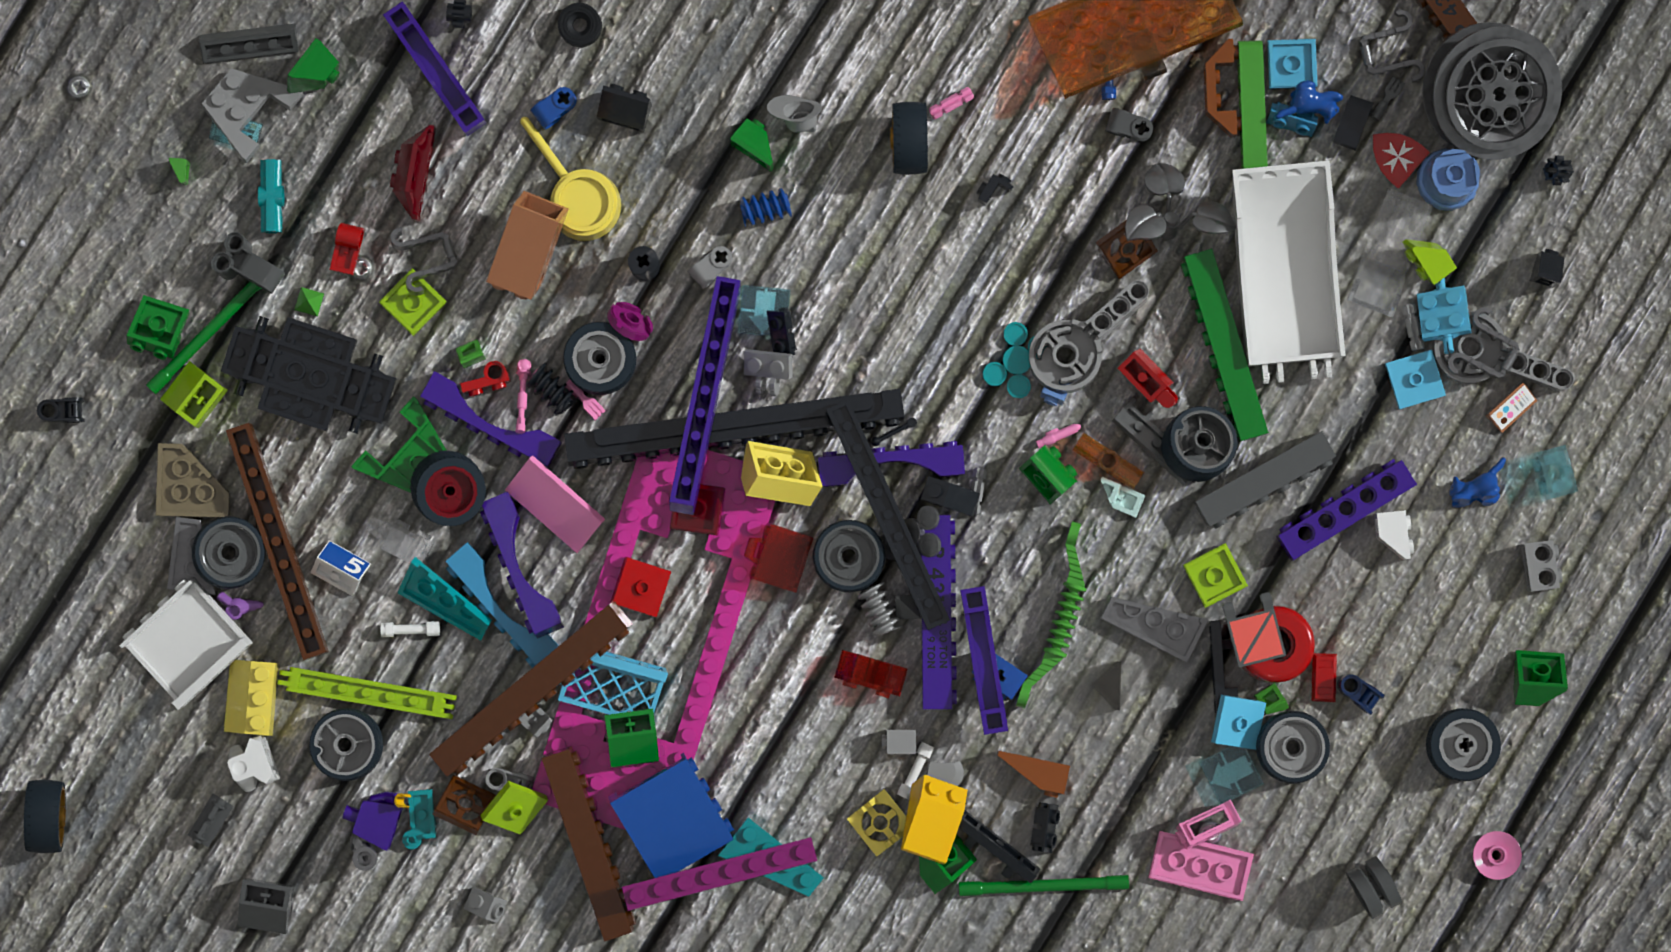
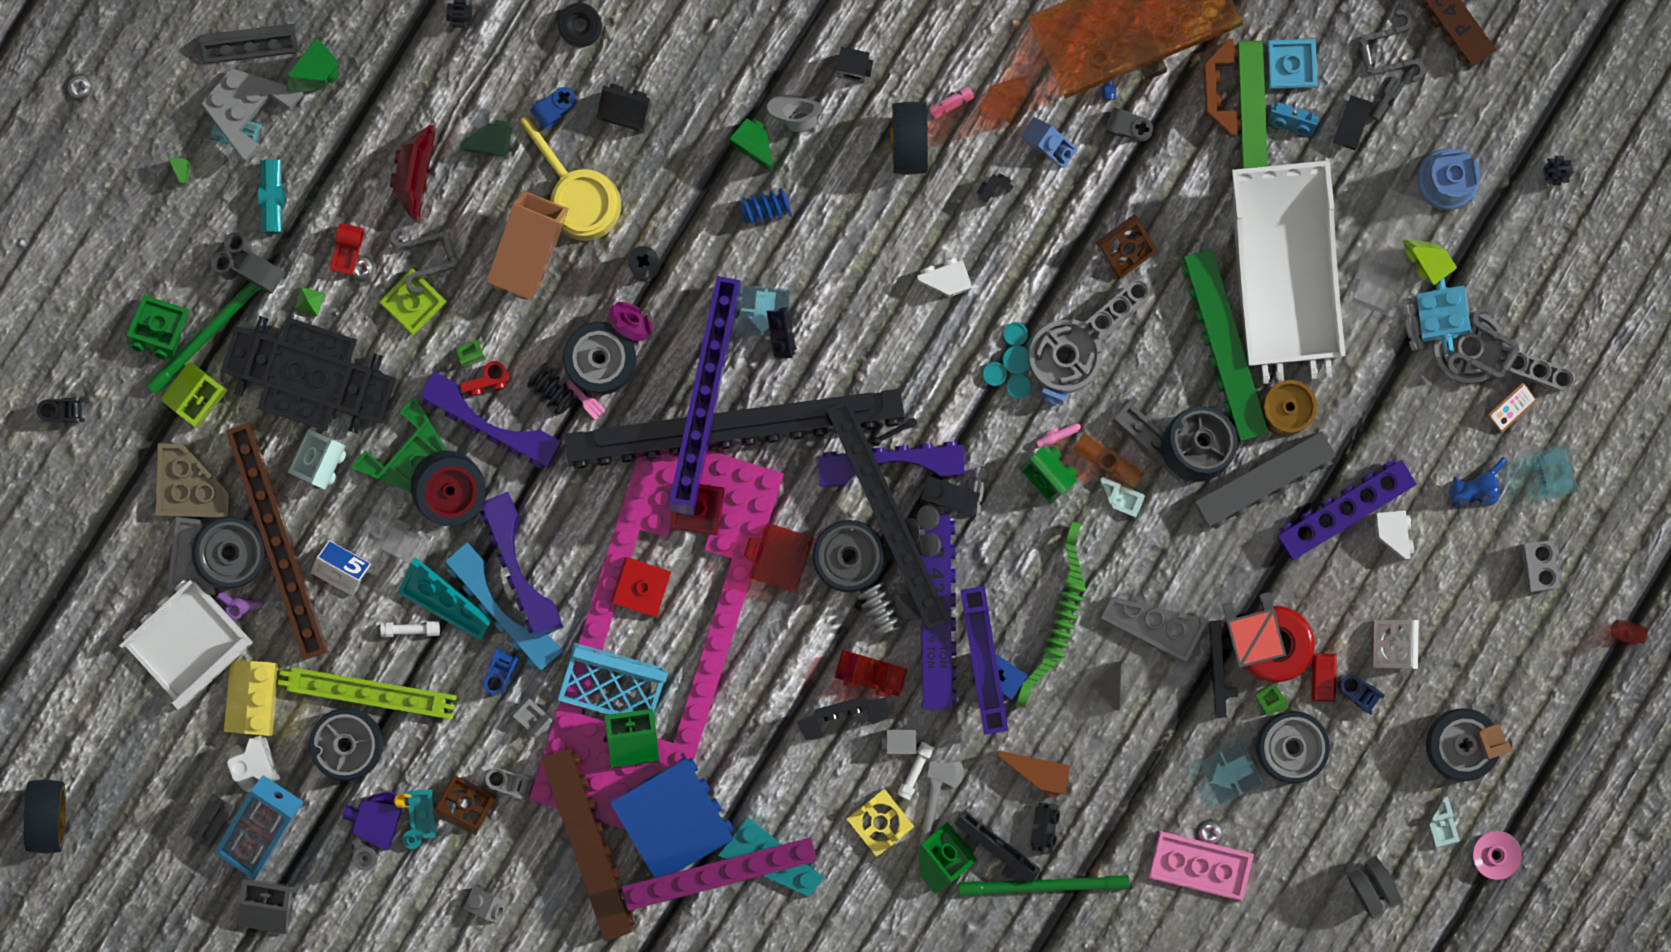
dark purple arch [383,1,487,137] -> none
reddish brown brick [429,602,633,777] -> none
lime plate [481,781,548,835] -> none
bright pink tile [505,455,605,553] -> none
bright pink piece [515,359,532,434] -> none
light grey piece [687,246,733,289] -> none
light yellow slope [741,441,823,506] -> none
light grey hinge [744,349,793,396] -> none
yellow slope [901,775,968,865] -> none
red brick [1118,348,1178,408] -> none
flat silver plant [1125,163,1236,241] -> none
bright pink window [1175,799,1242,849] -> none
lime plate [1182,543,1248,608] -> none
medium azure plate [1211,694,1266,750] -> none
blue animal [1275,80,1343,124] -> none
red sticker [1373,133,1430,189] -> none
medium azure plate [1385,350,1446,410] -> none
flat silver wheel [1422,22,1562,160] -> none
green slope [1513,650,1568,706] -> none
black slope [1529,249,1565,288] -> none
none -> brick [214,775,304,880]
none -> light aqua brick [288,429,346,490]
none -> clear green slope [460,120,514,158]
none -> blue piece [483,647,520,696]
none -> black plate [797,696,888,740]
none -> black brick [836,47,873,83]
none -> white slope [917,258,972,297]
none -> clear orange slope [978,76,1029,127]
none -> medium blue slope [1020,117,1078,168]
none -> pearl gold wheel [1261,380,1317,436]
none -> white piece [1373,620,1419,669]
none -> light aqua slope [1429,797,1460,849]
none -> medium nougat panel [1476,724,1512,759]
none -> clear red piece [1610,619,1648,644]

